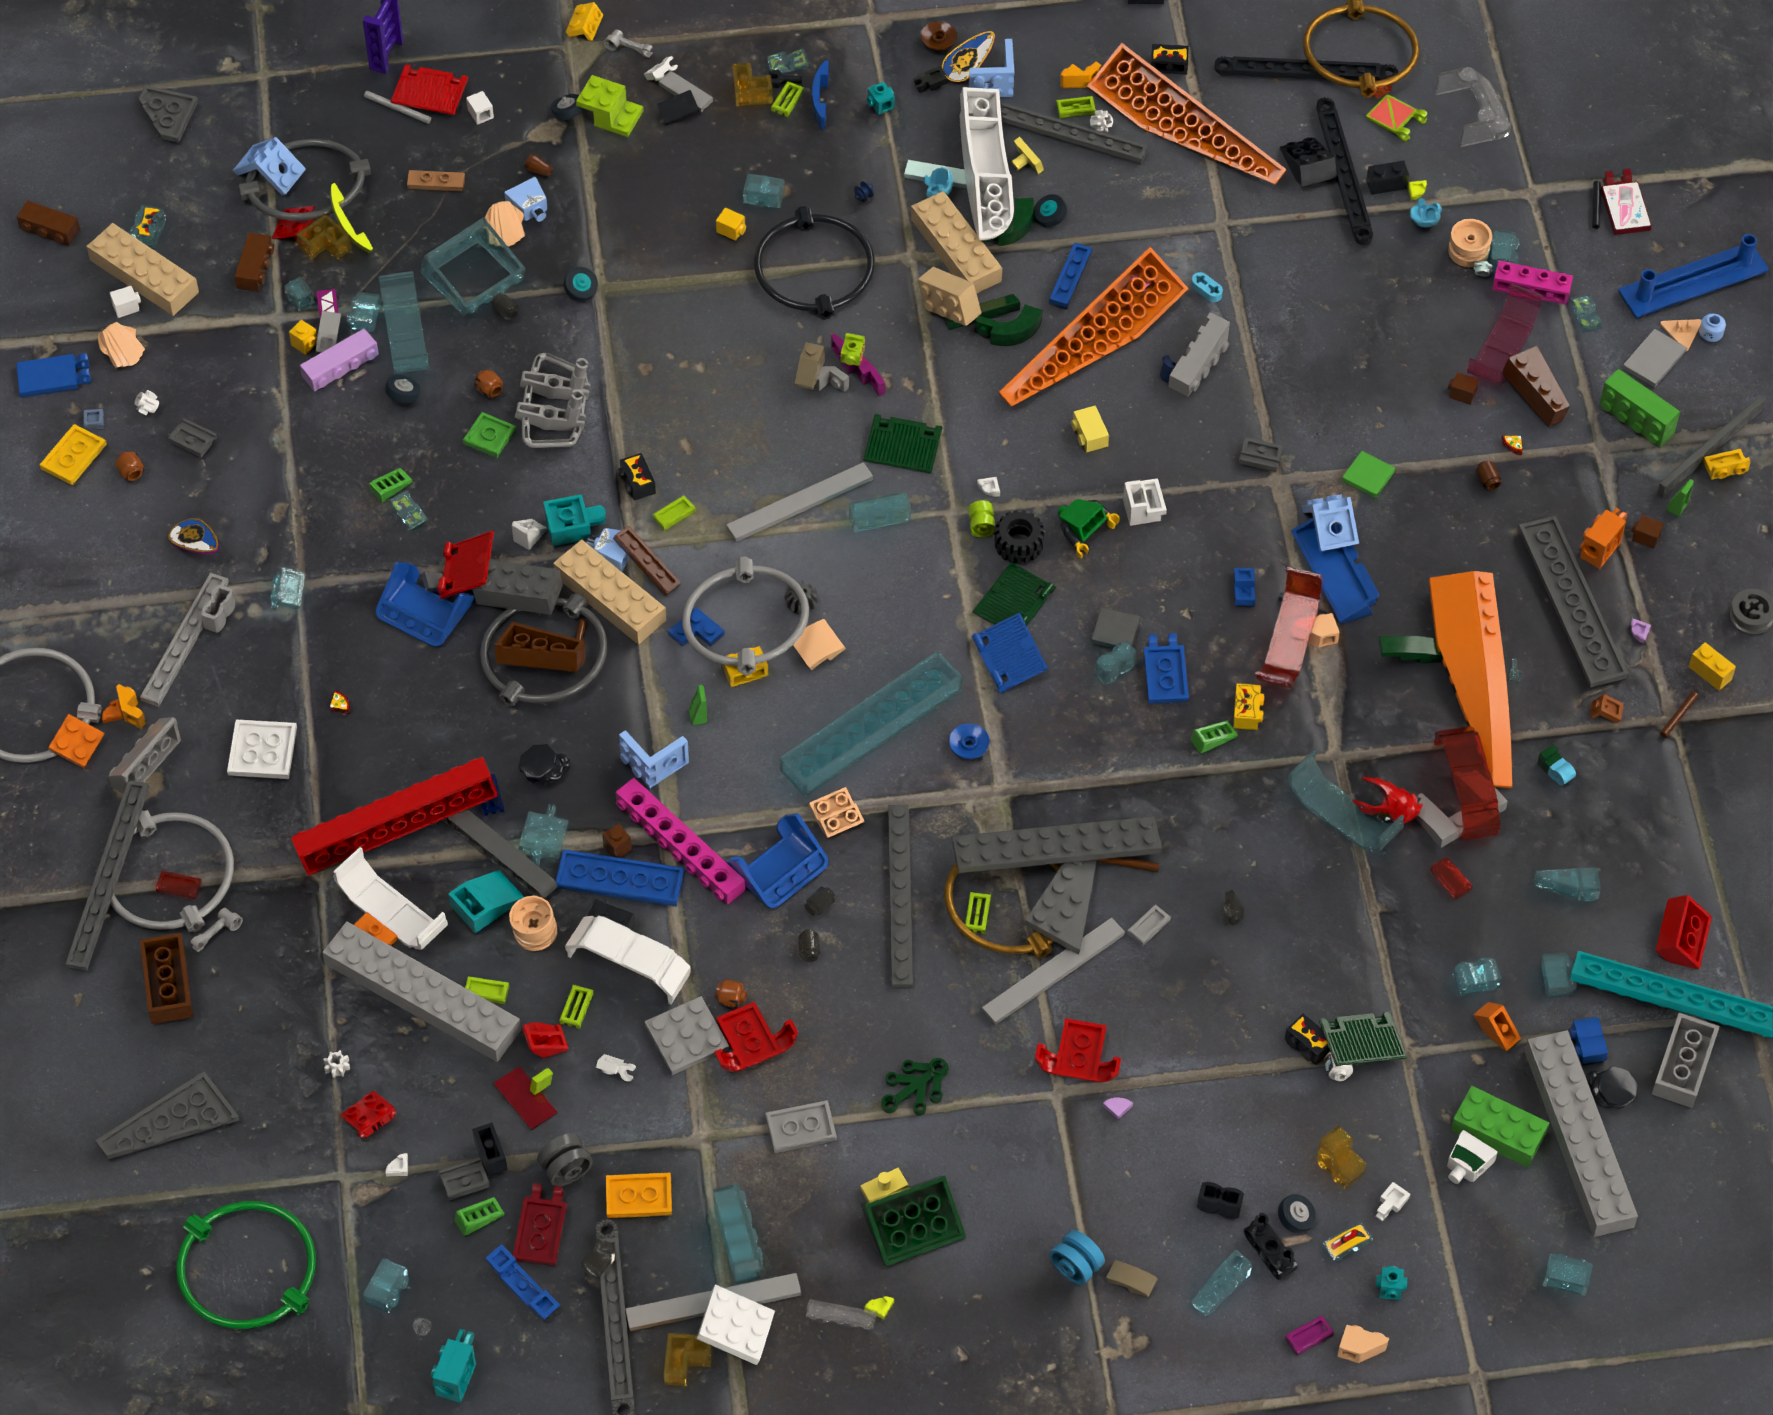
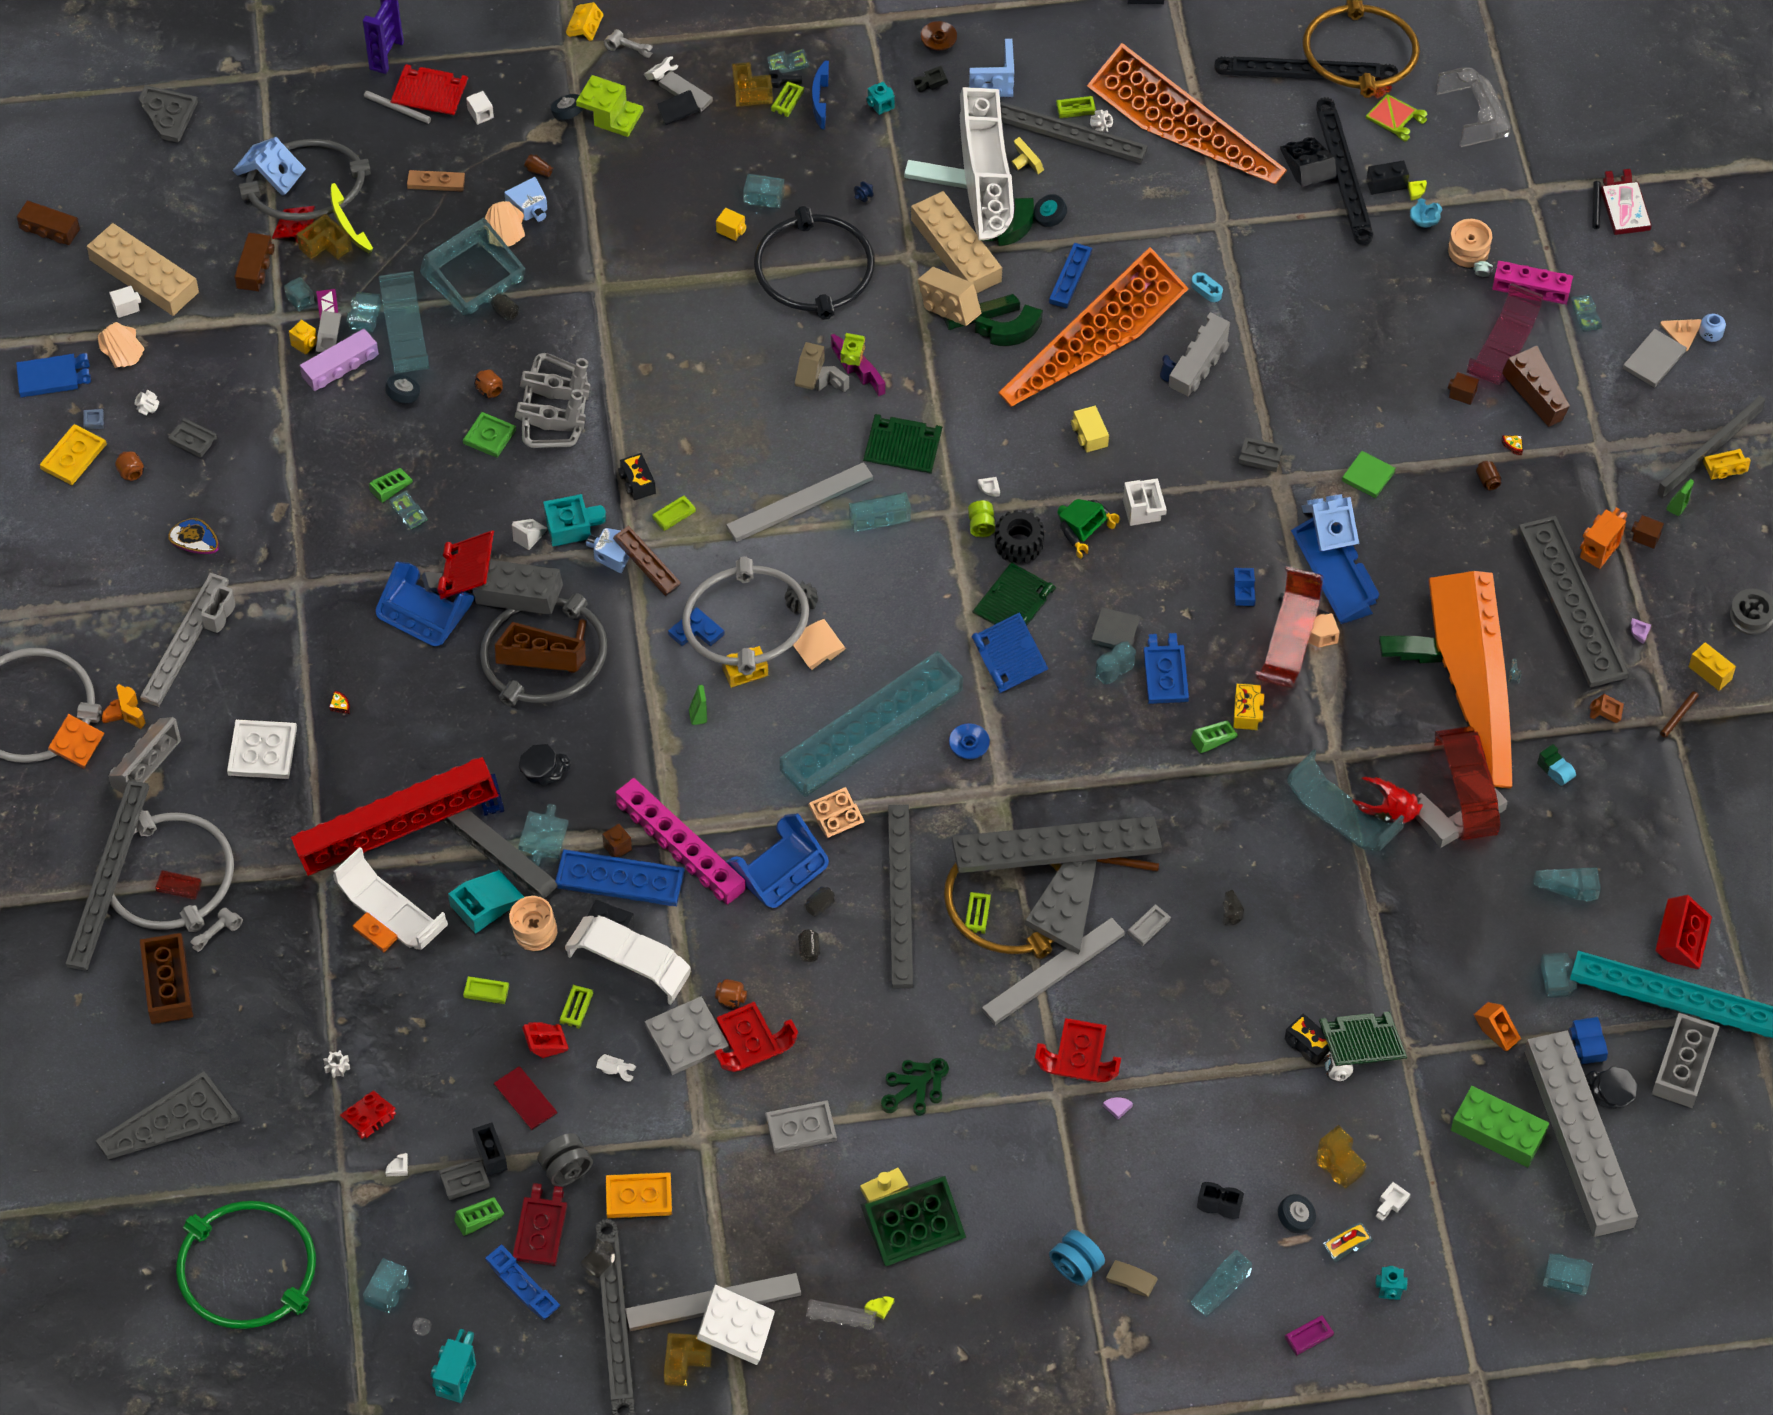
clear light blue brick [129,205,166,249] -> none
clear light blue bracket [270,567,305,610] -> none
light grey brick [322,922,521,1062] -> none
lime tile [530,1068,553,1095] -> none
tan brick [553,539,667,645] -> none
black wheel [563,267,598,301] -> none
light blue bracket [619,730,689,788] -> none
clear light blue brick [713,1183,764,1284] -> none
medium azure hair [924,167,953,198] -> none
shield [942,31,995,83] -> none
light orange slope [1060,62,1102,88] -> none
black brick [1151,44,1189,75] -> none
black piece [1244,1213,1298,1280] -> none
light nougat slope [1337,1325,1389,1363] -> none
clear red tile [1430,857,1473,899] -> none
white torso [1447,1130,1498,1184] -> none
clear light blue brick [1453,957,1502,995] -> none
clear light blue brick [1490,230,1519,268] -> none
bright green brick [1599,369,1680,448] -> none
blue piece [1618,234,1769,318] -> none

